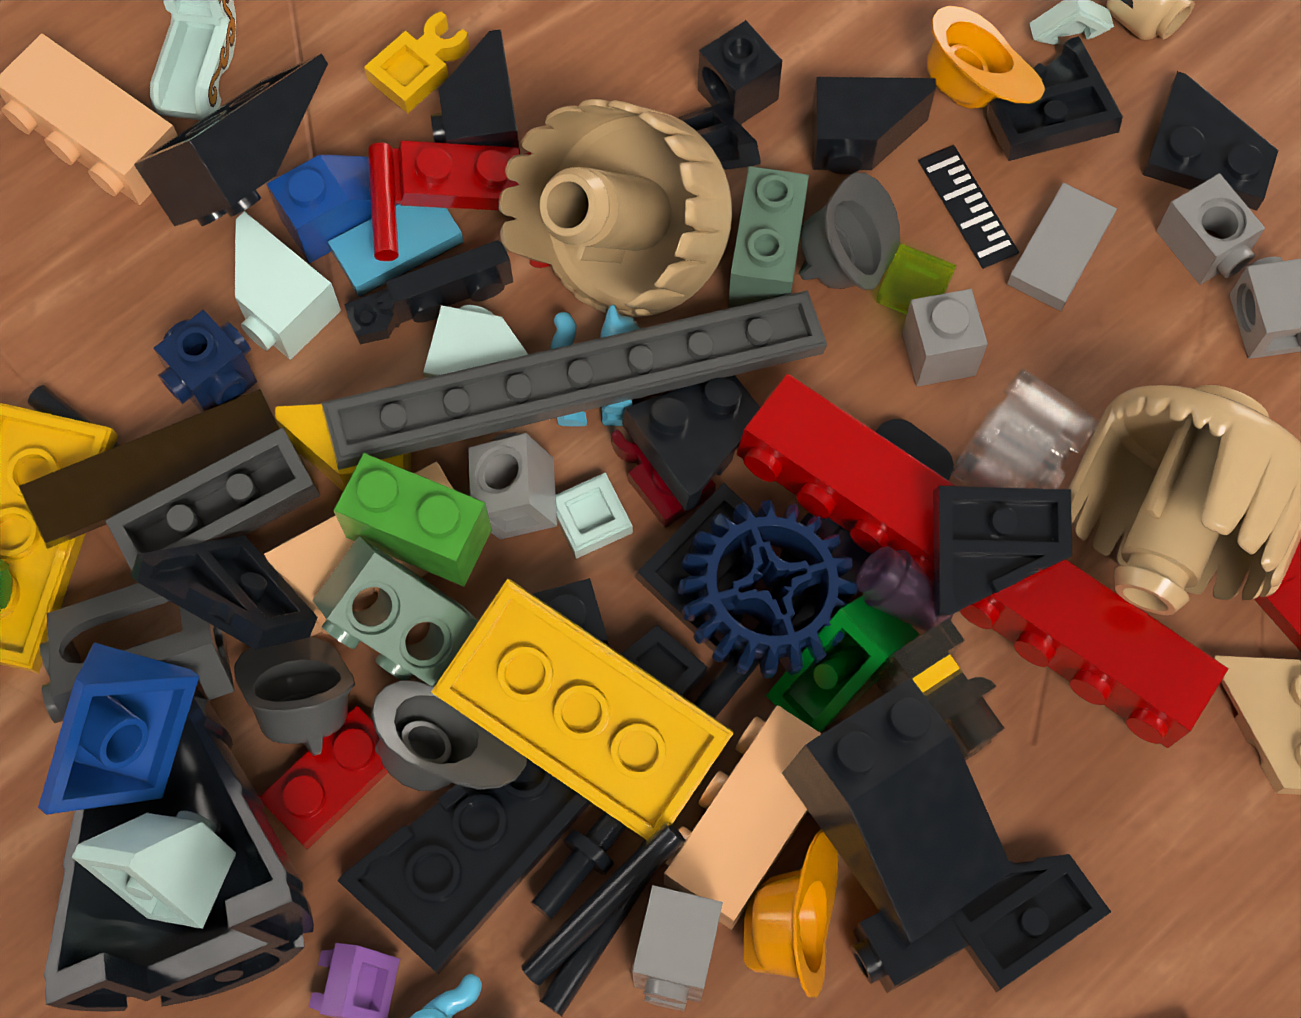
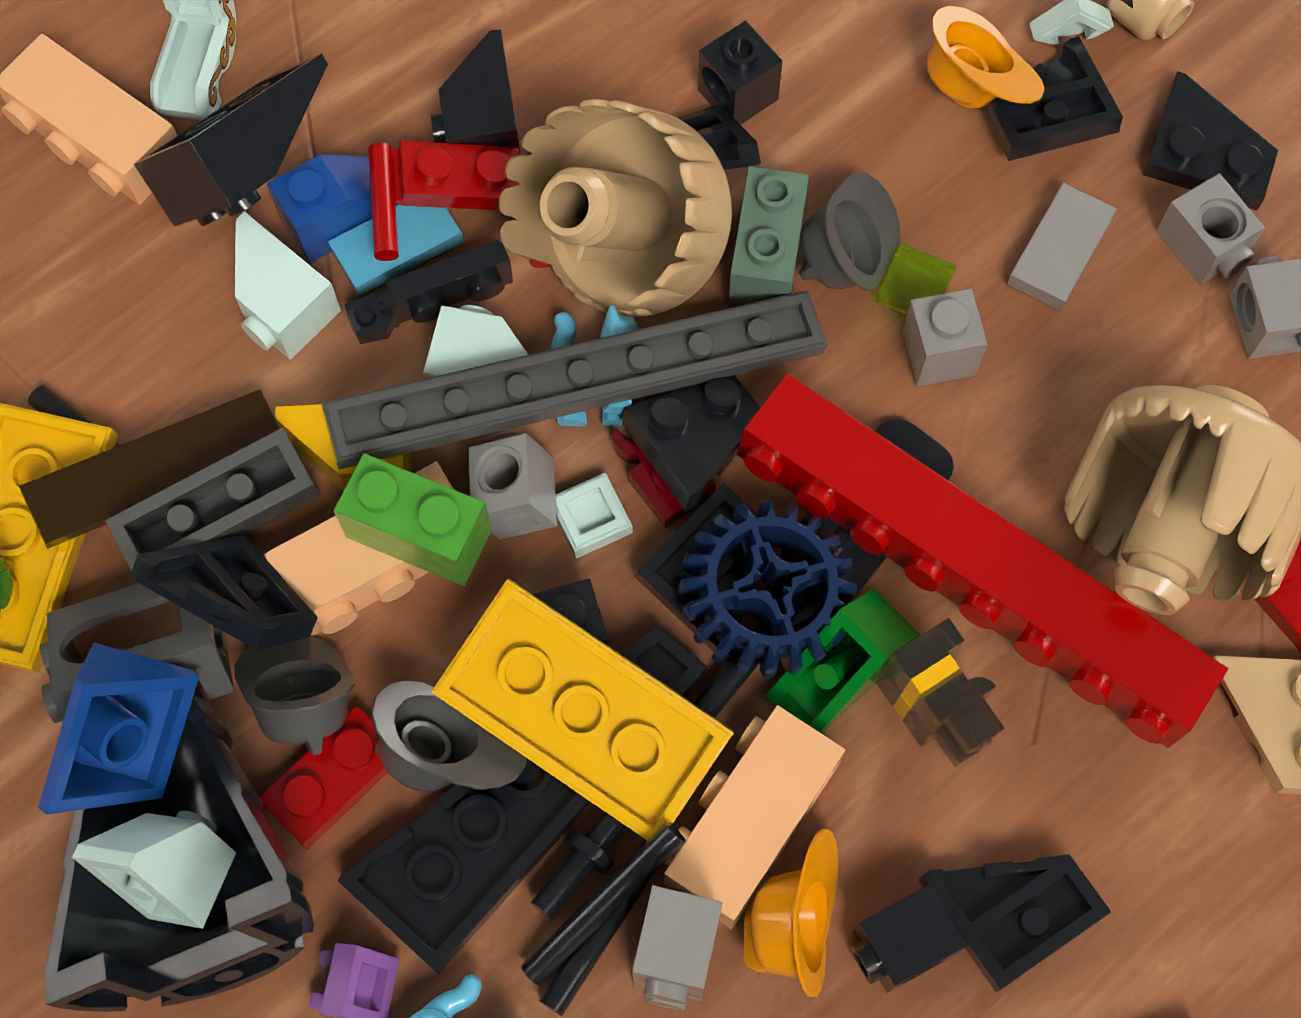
dark blue brick [154,309,257,412] -> none
sand green brick [312,536,479,686] -> none
yellow plate [364,11,470,114] -> none
black slope [782,678,1013,948] -> none
black slope [812,77,936,174] -> none
cone [856,546,953,635] -> none
black sticker [918,145,1020,269] -> none
black wing [933,486,1072,618] -> none
clear brick [951,368,1098,489] -> none

